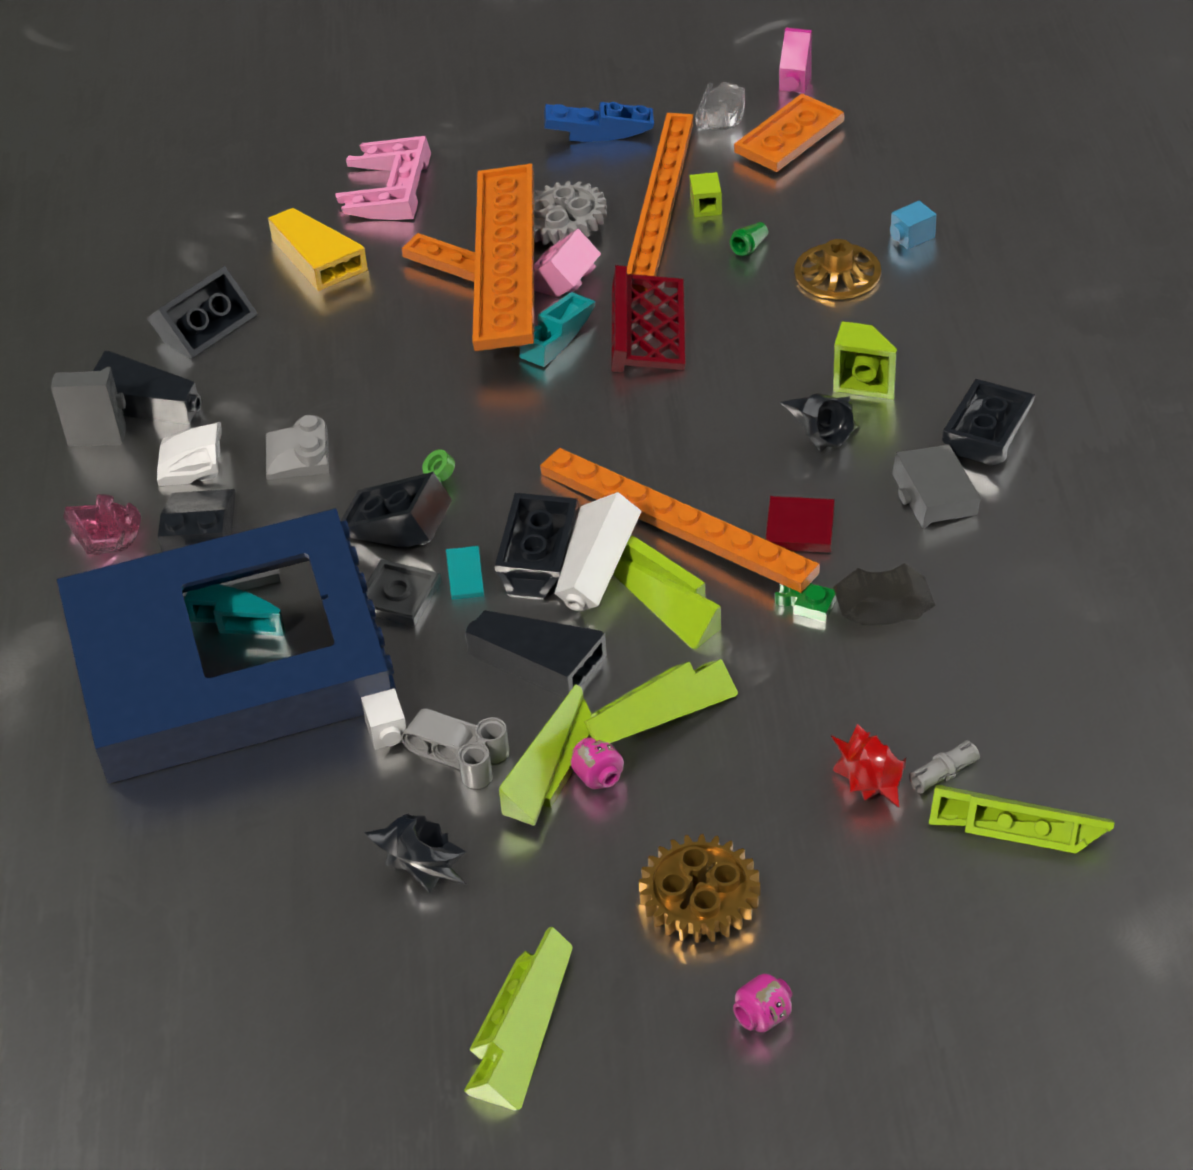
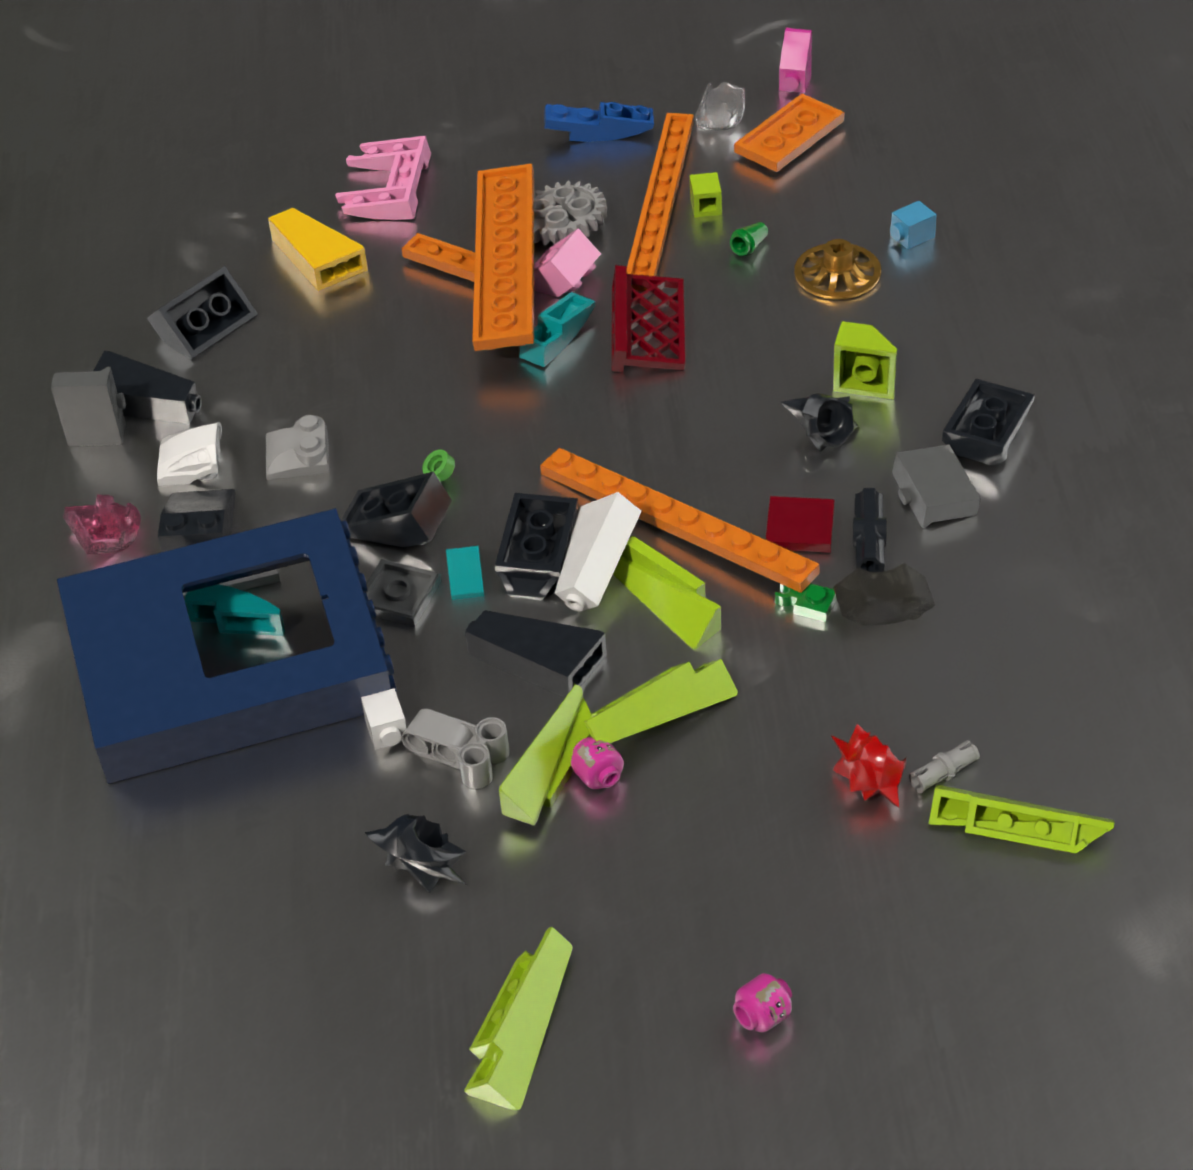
pearl gold gear [639,834,760,943] -> none
none -> black piece [853,488,887,578]

